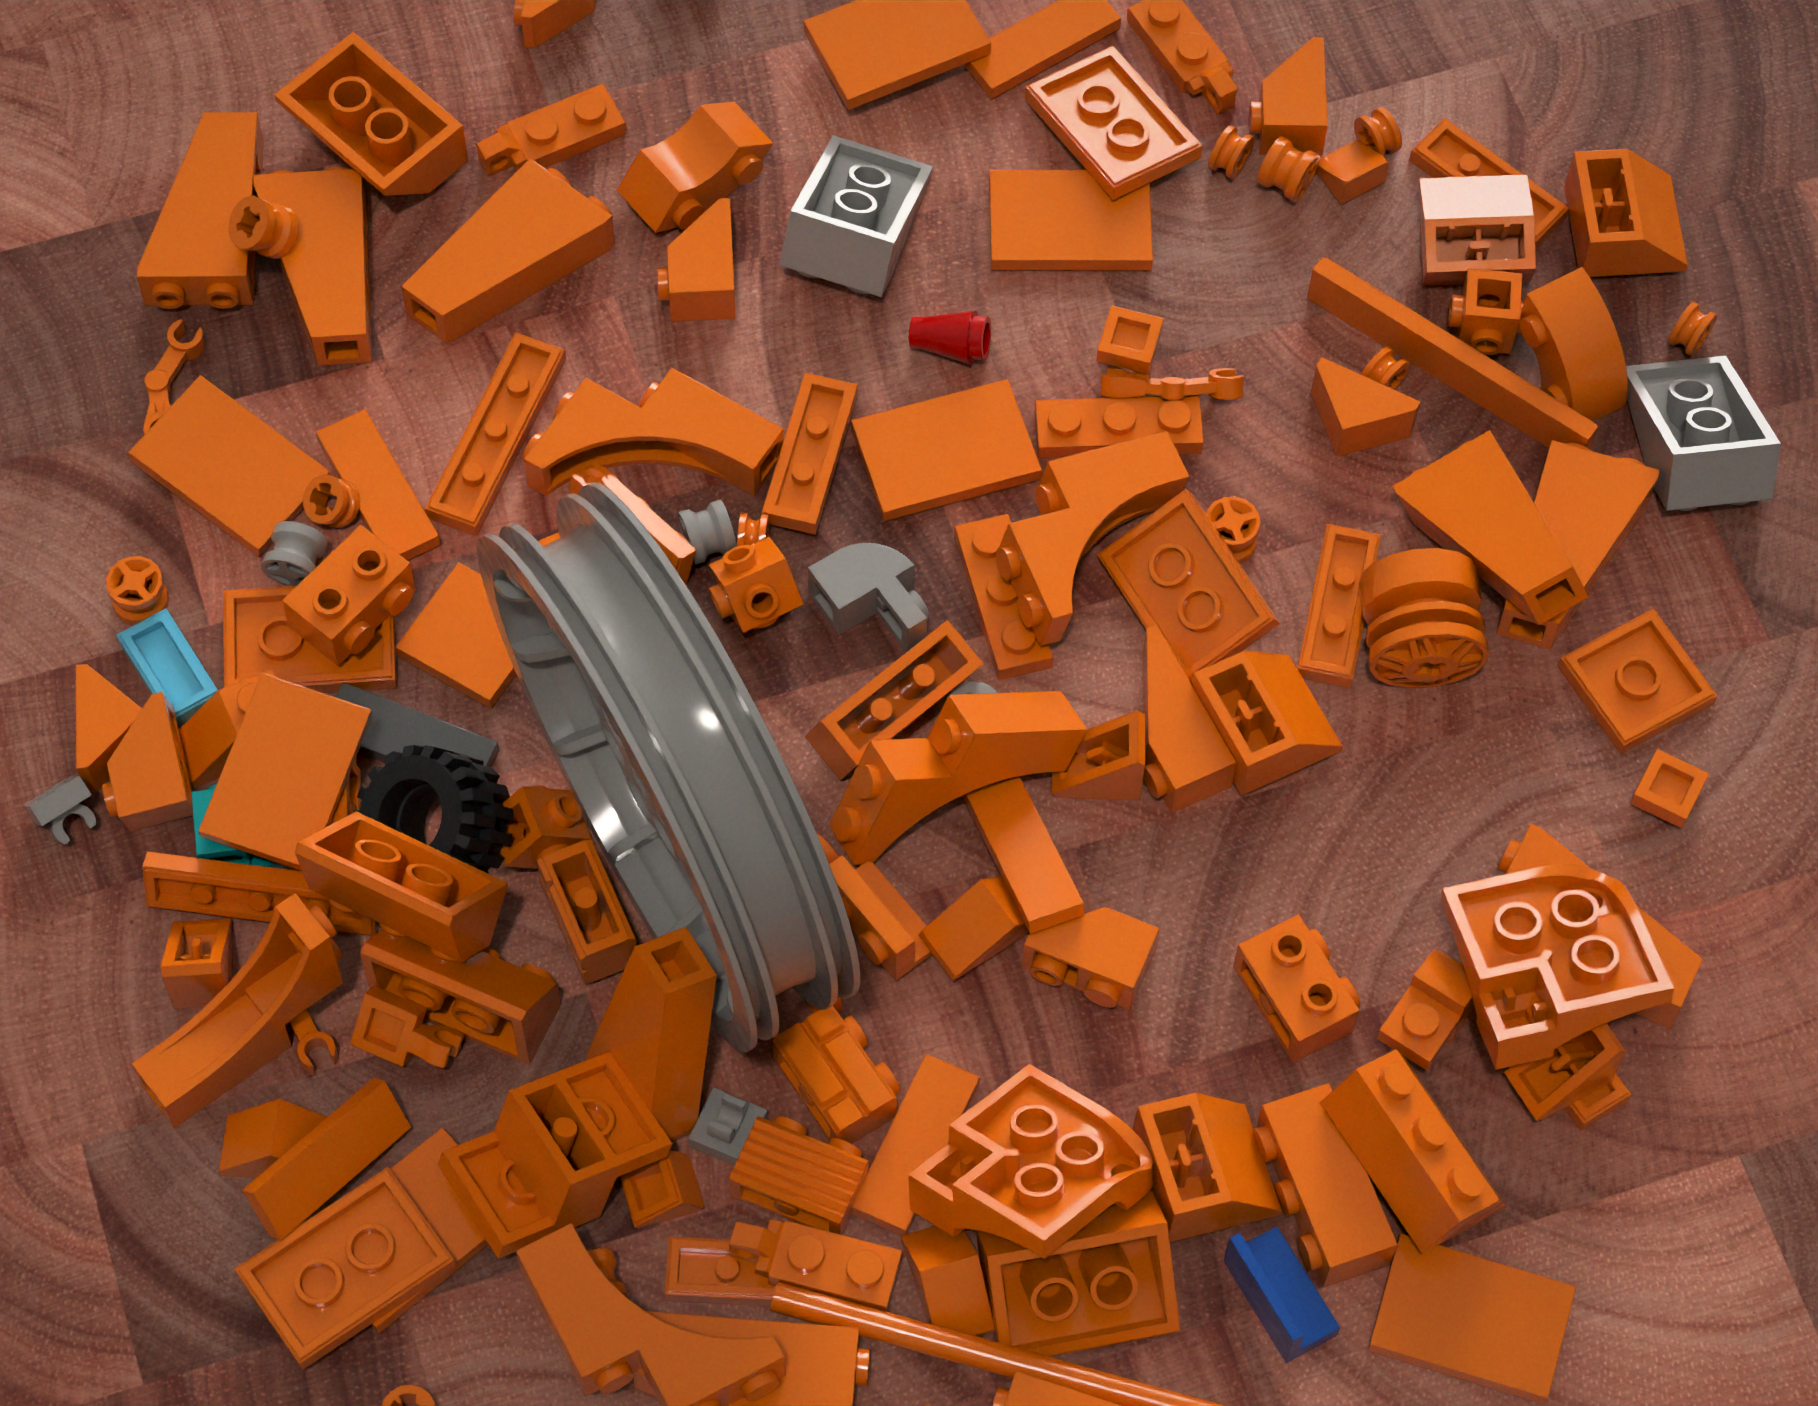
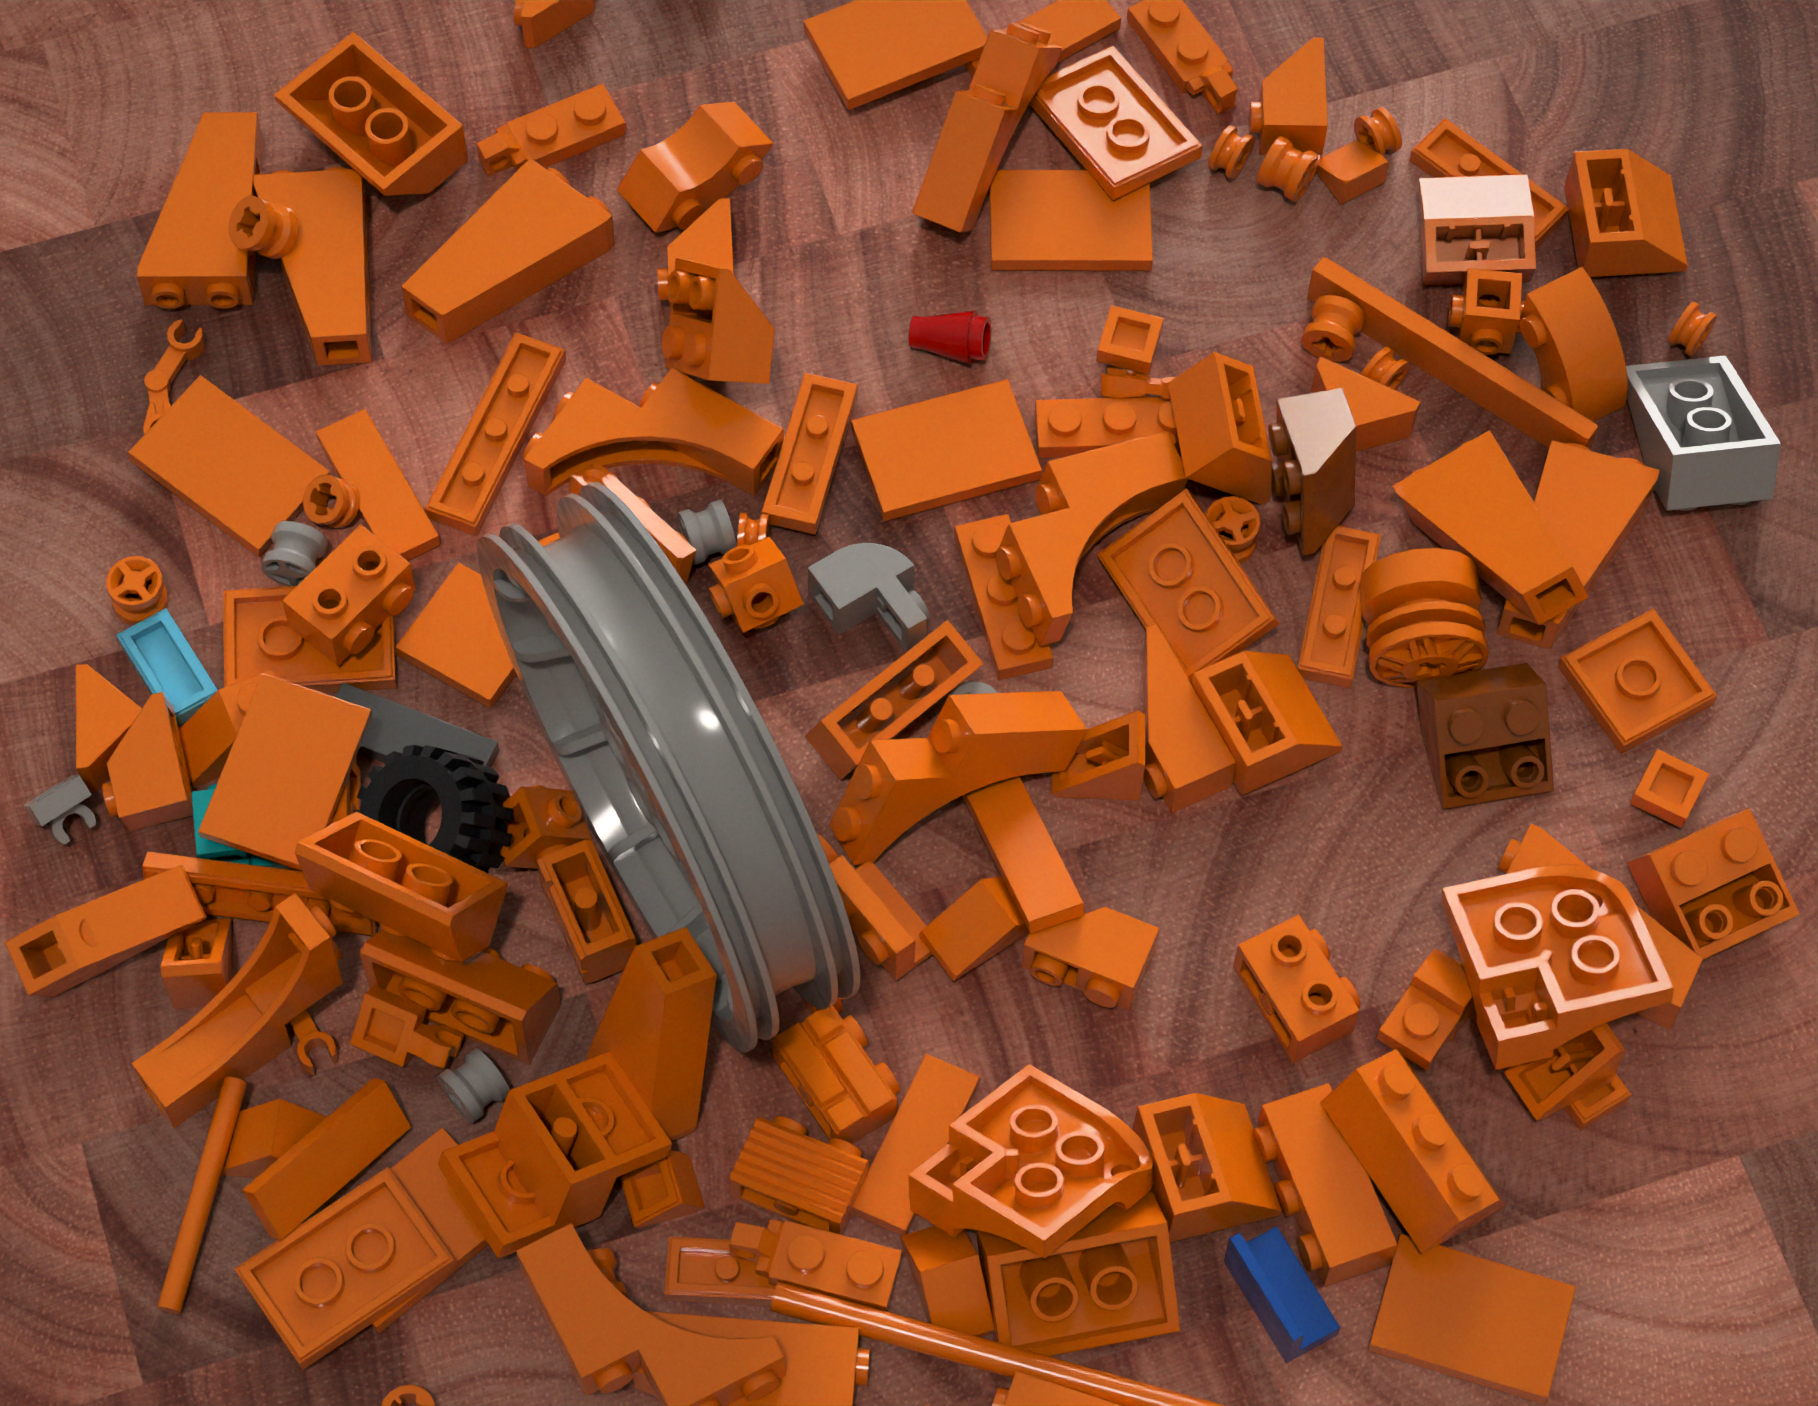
light grey tile [688,1087,768,1166] -> none
light grey slope [779,135,934,297] -> none
none -> orange slope [4,865,207,997]
none -> orange bar [157,1076,248,1314]
none -> light grey wheel [437,1047,510,1123]
none -> orange slope [662,258,775,384]
none -> orange arch [912,23,1062,233]
none -> orange slope [1168,351,1272,505]
none -> dark orange slope [1268,388,1356,555]
none -> orange wheel [1301,295,1366,362]
none -> dark orange slope [1417,663,1554,809]
none -> orange slope [1627,808,1800,959]

